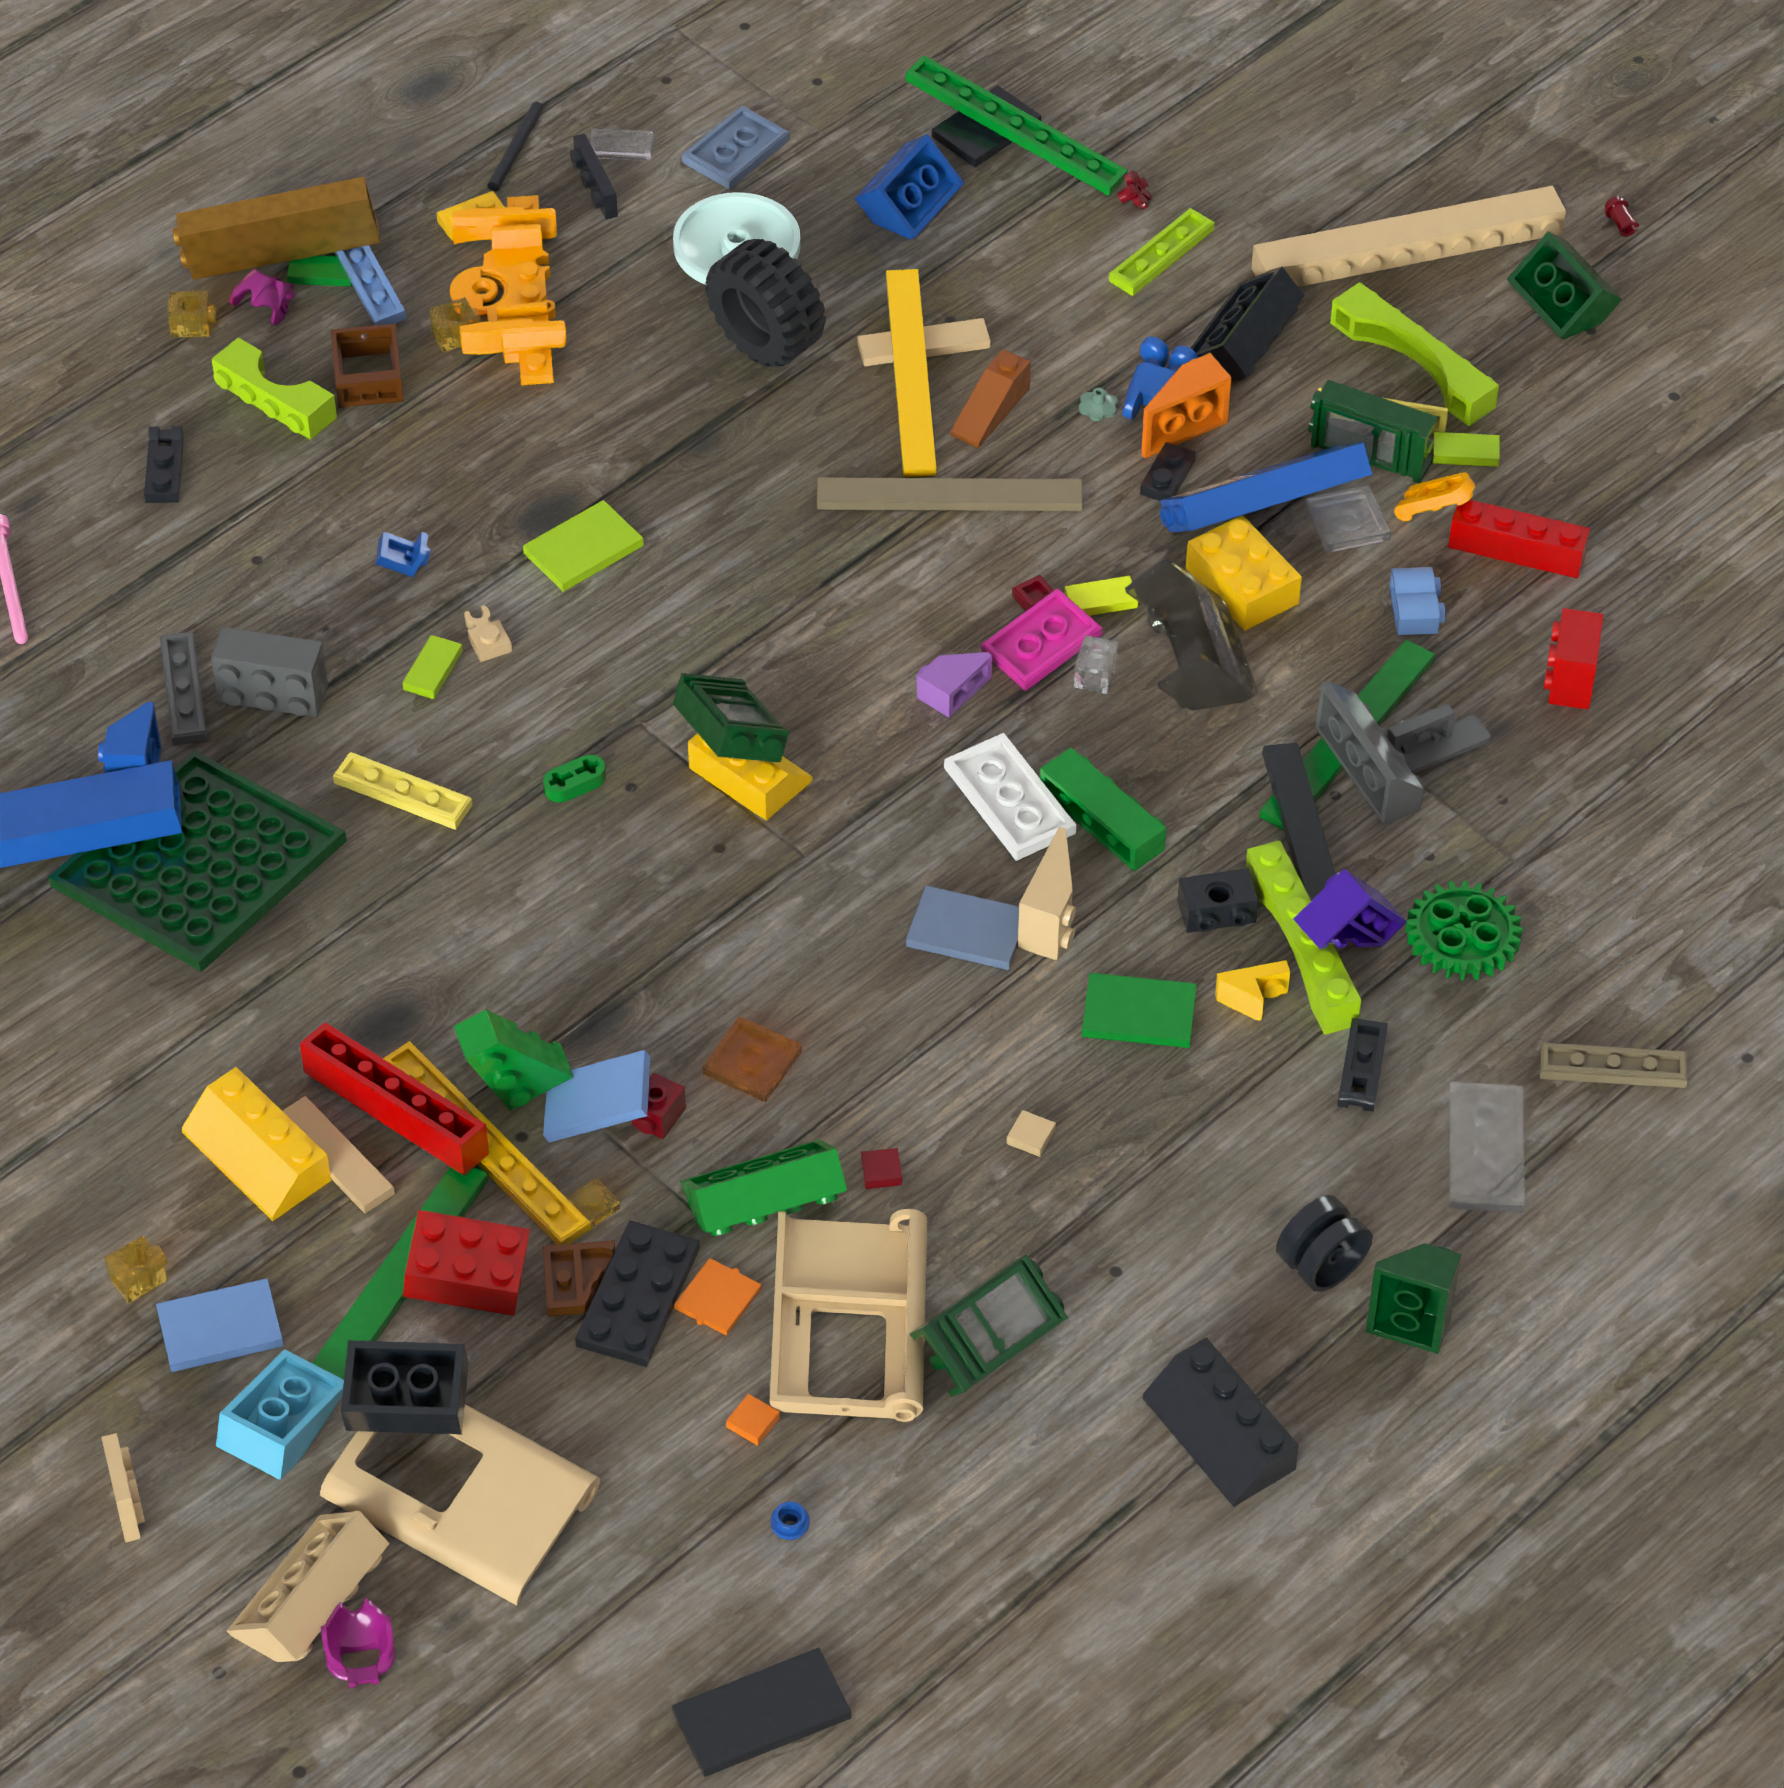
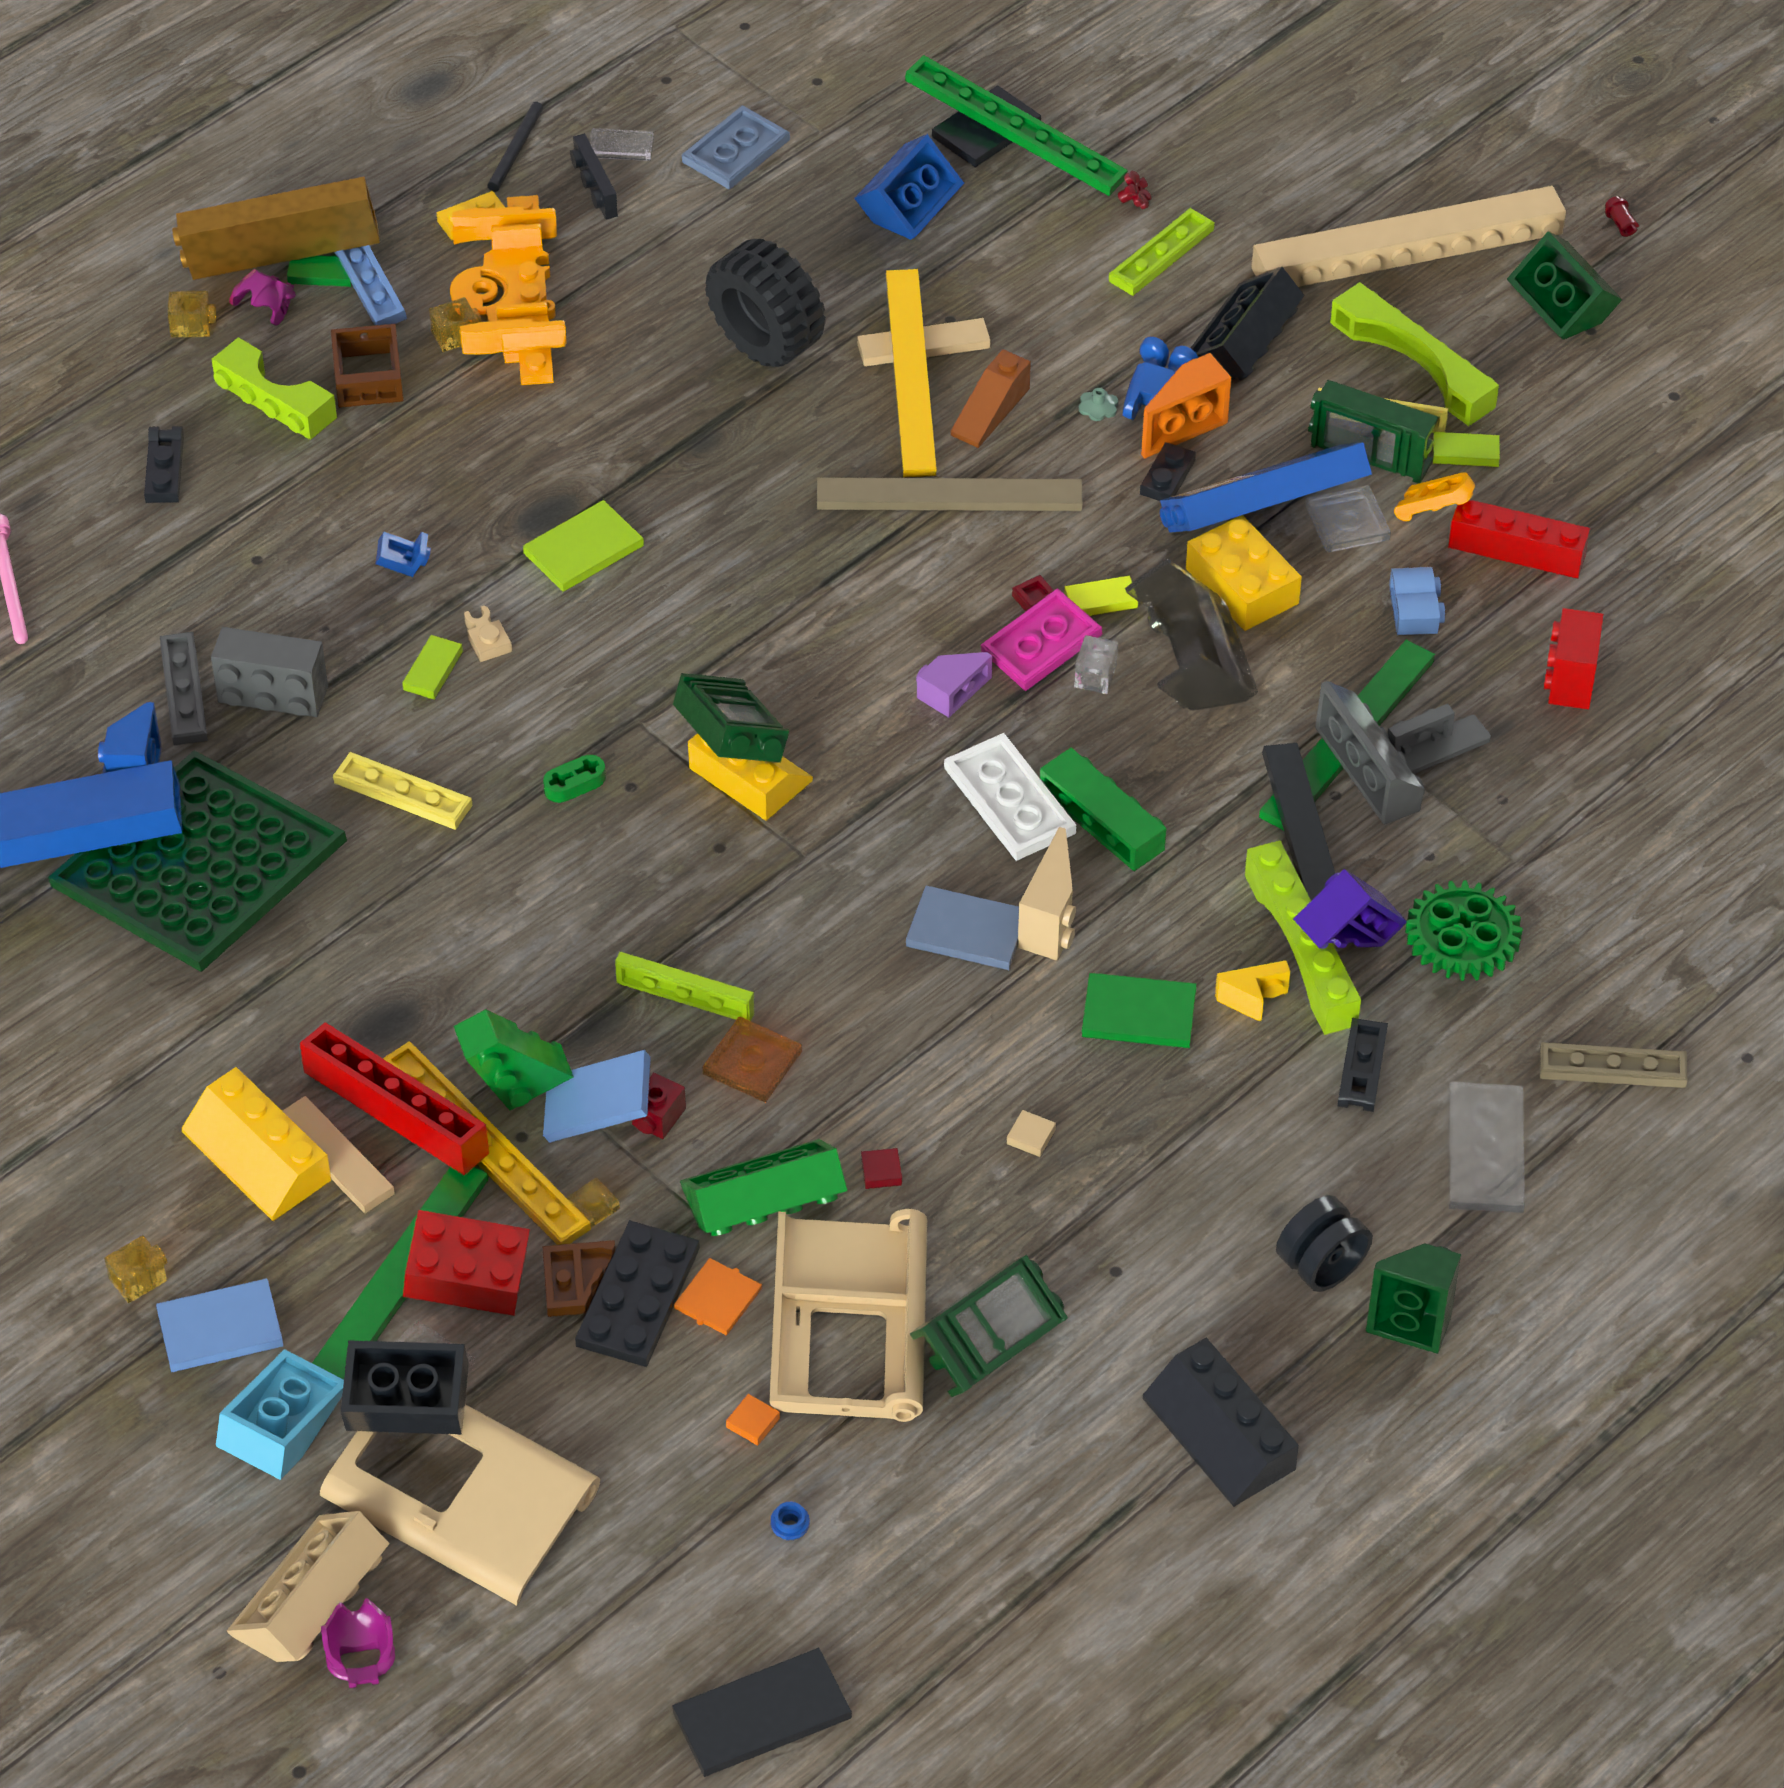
tan plate [101,1433,145,1543] -> none
light aqua dish [673,192,800,285] -> none
black brick [1177,868,1258,933] -> none
none -> lime tile [615,952,754,1023]

